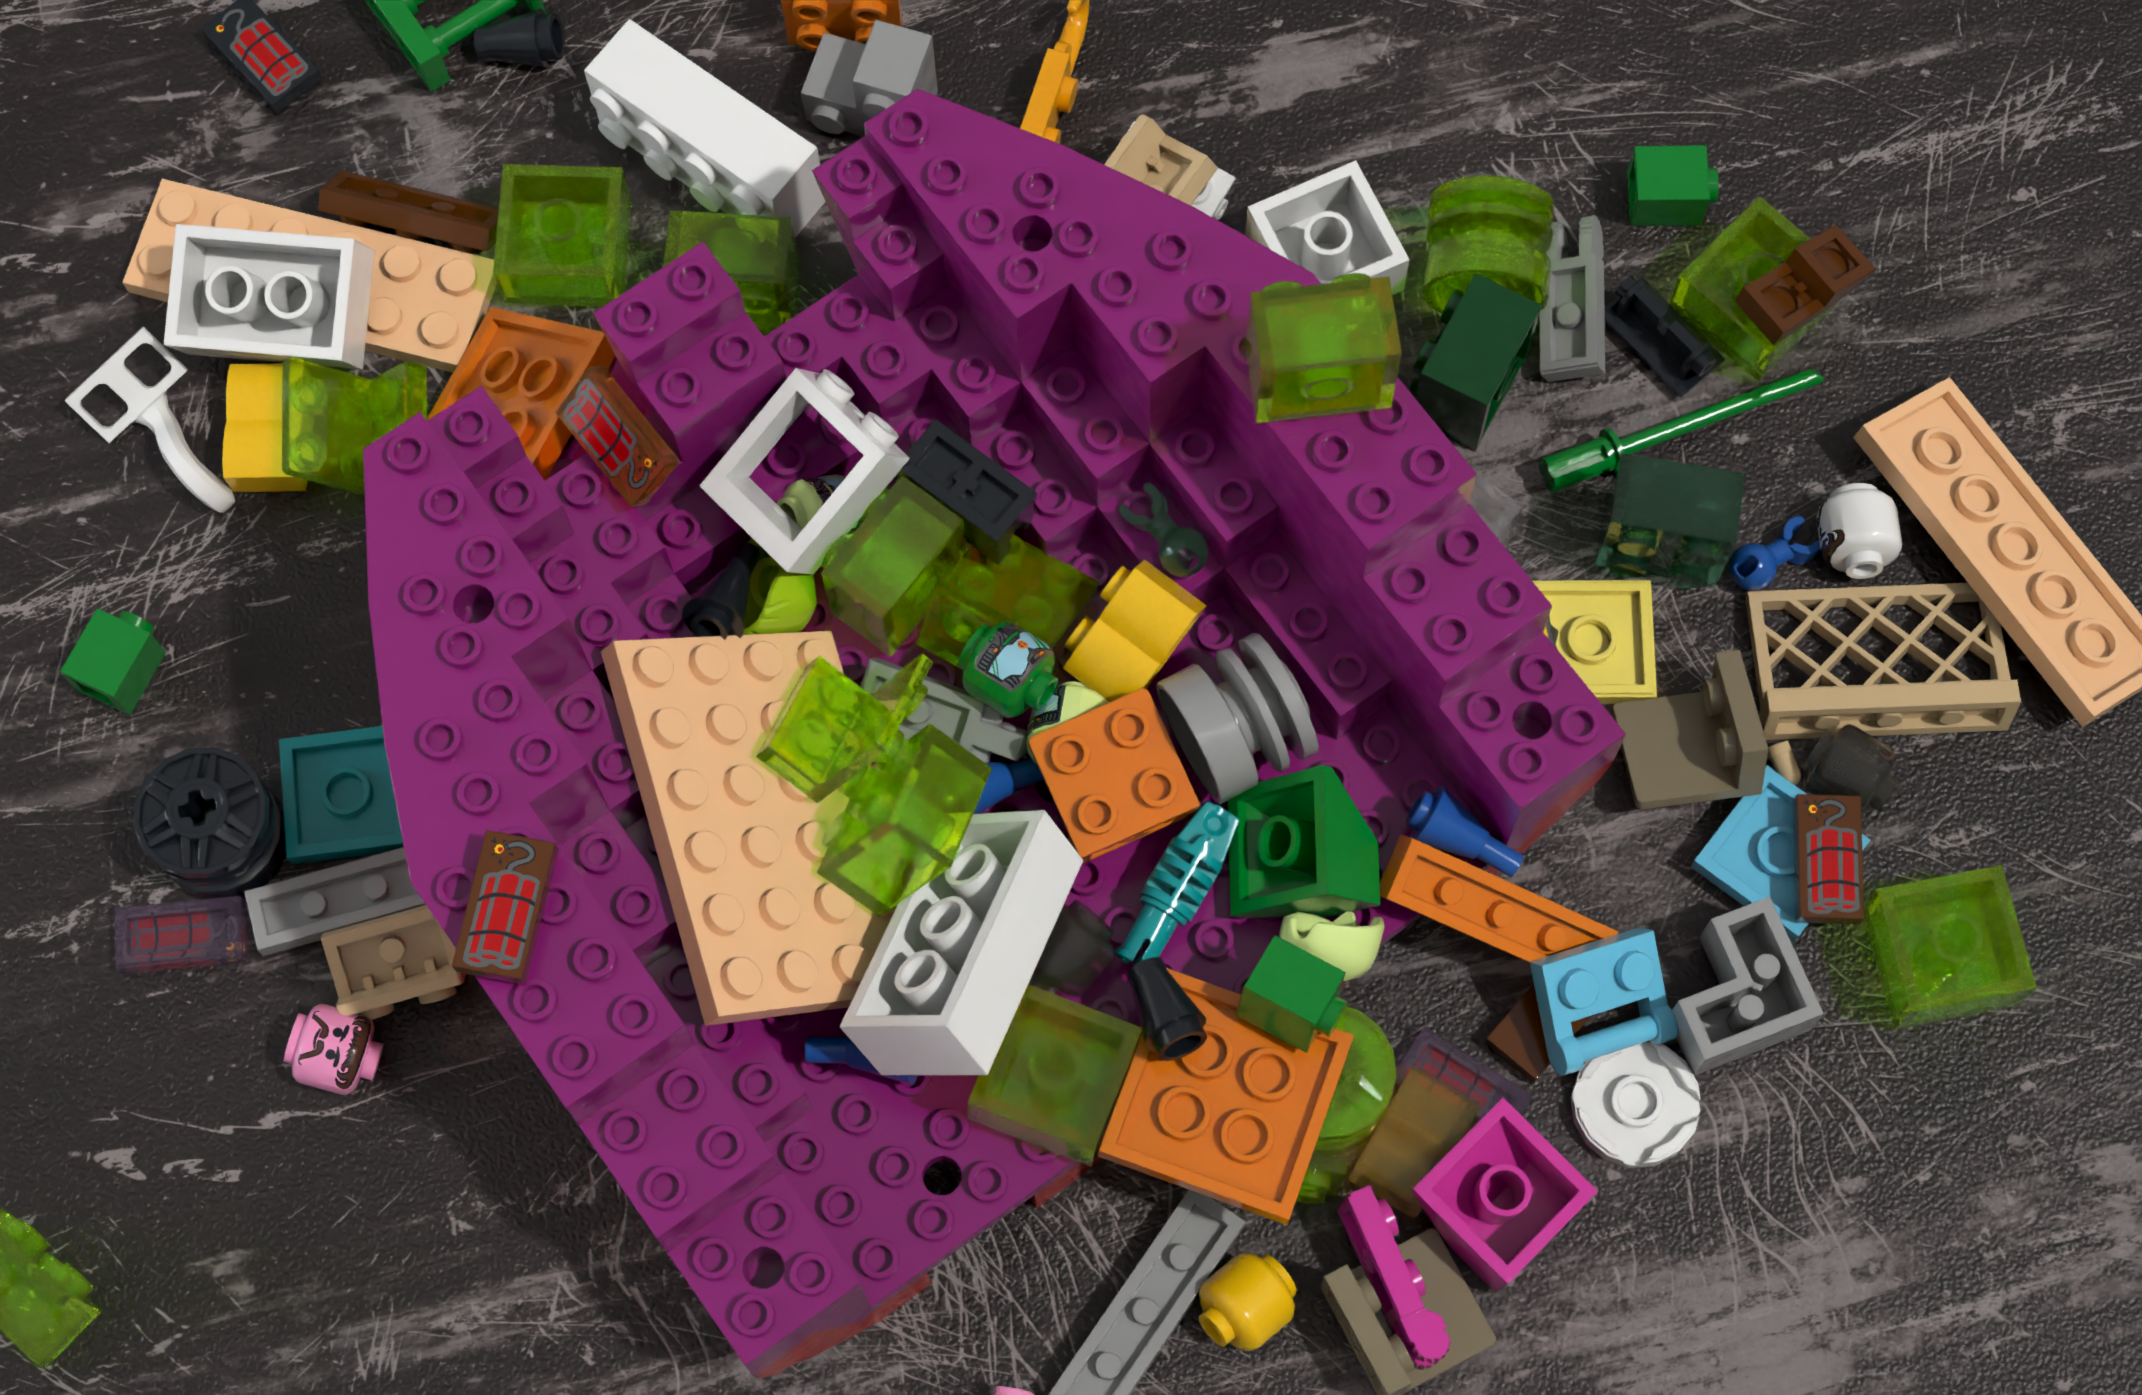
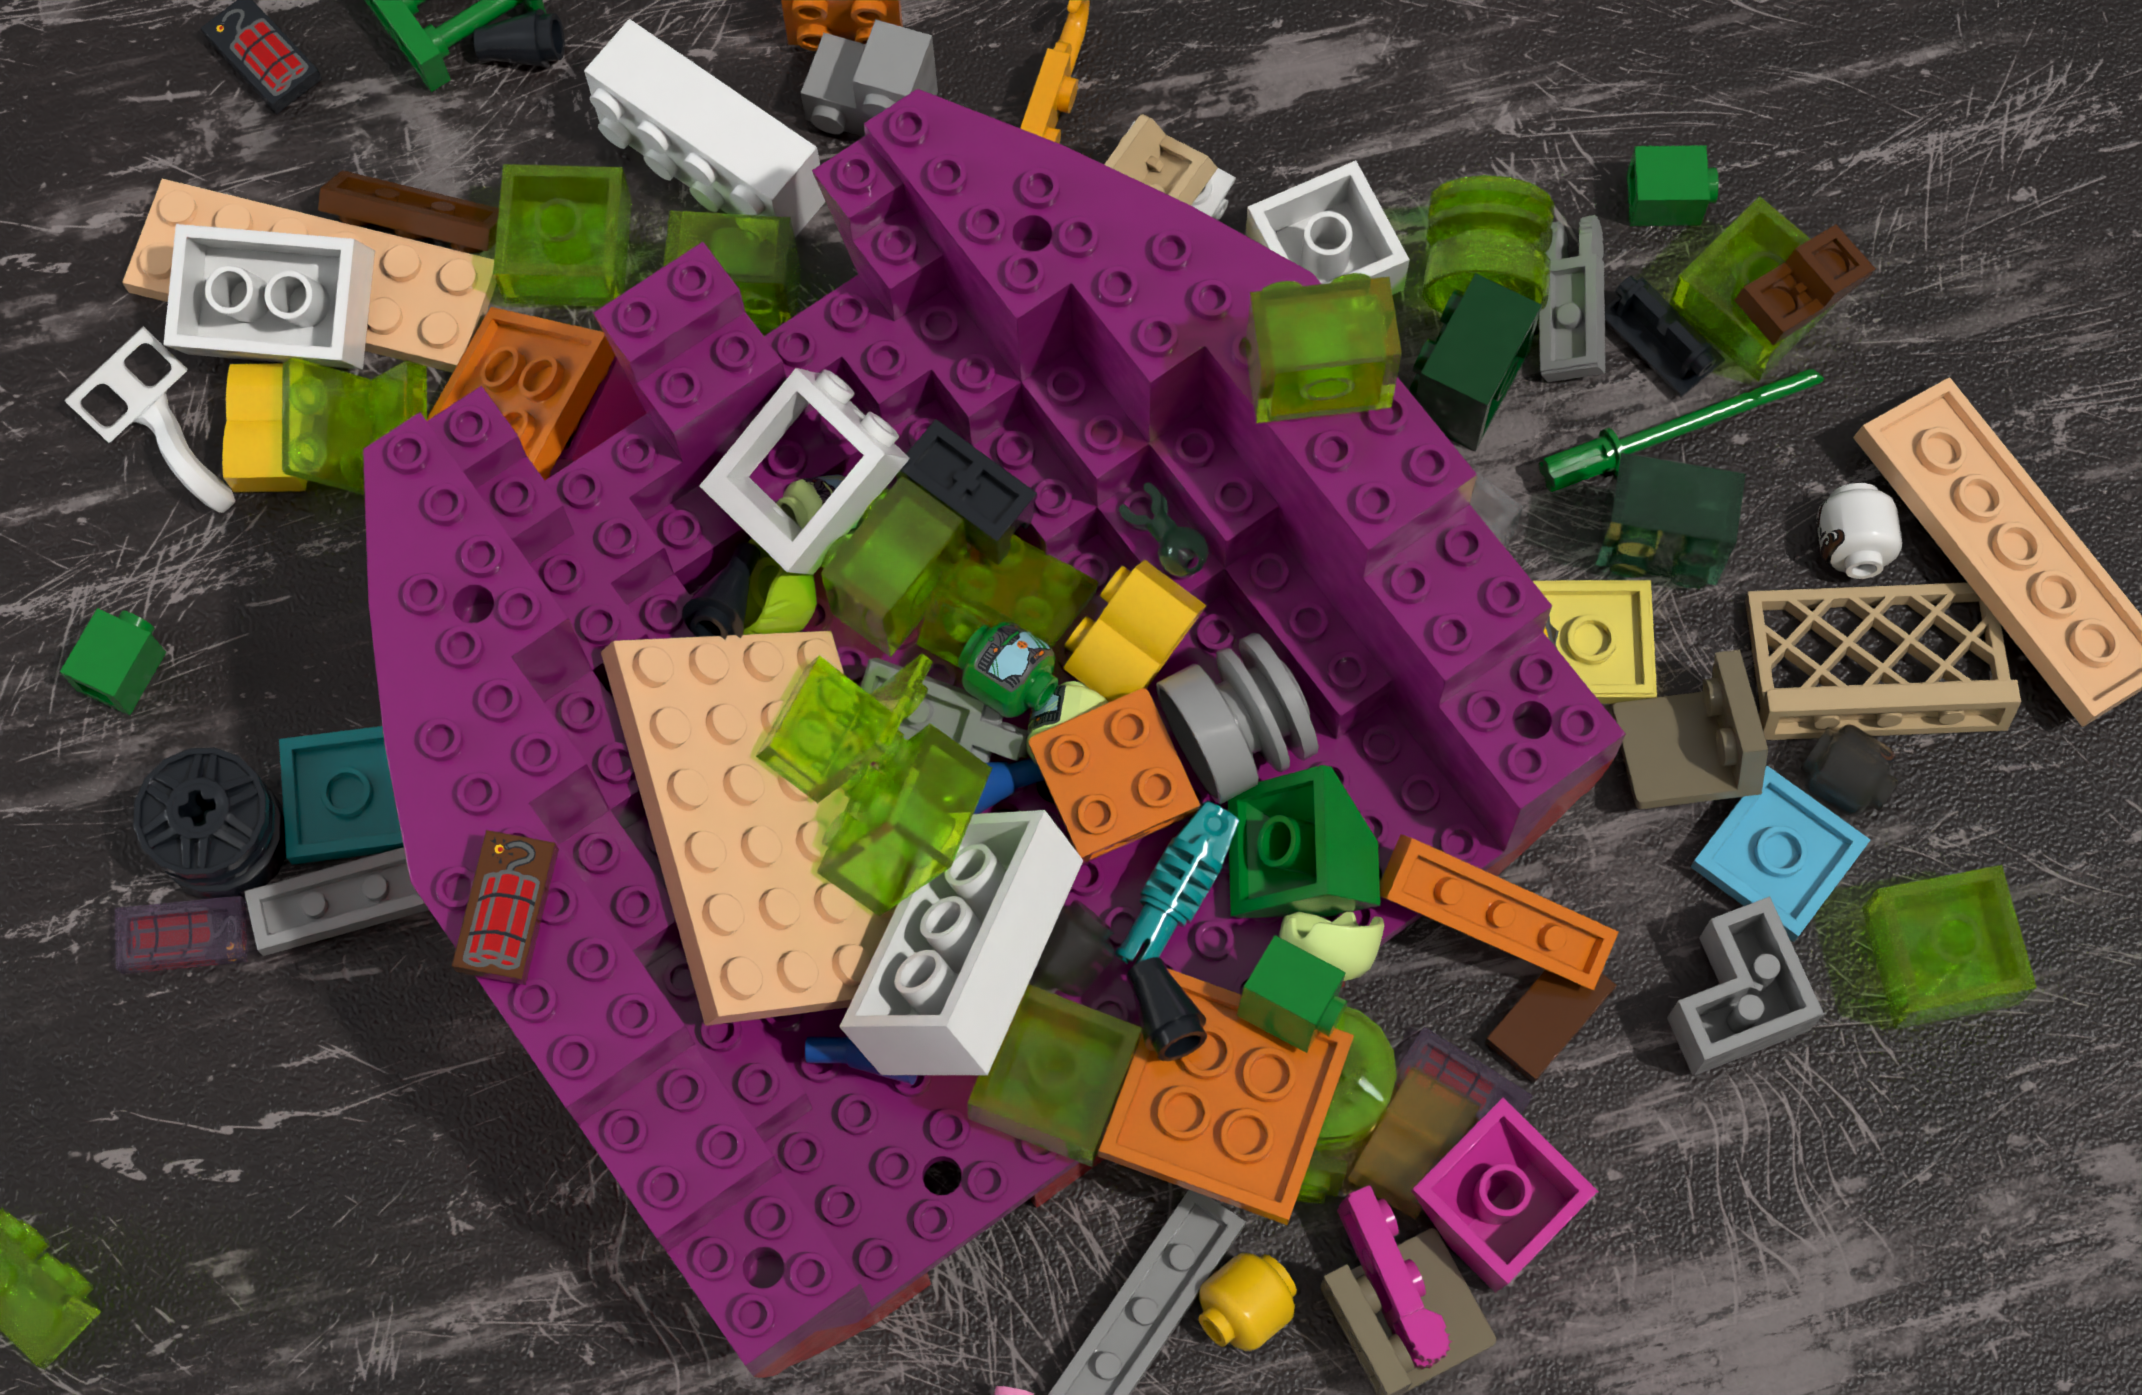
bright pink head [283,1004,384,1095] -> none
tan bracket [321,904,466,1020] -> none
tile [555,366,680,508] -> none
blue cone [1405,786,1524,878] -> none
medium azure plate [1530,927,1678,1076] -> none
white tile [1570,1041,1701,1168] -> none
blue arm [1728,516,1820,591] -> none
tan piece [1767,741,1801,785] -> none
tile [1793,794,1865,924] -> none

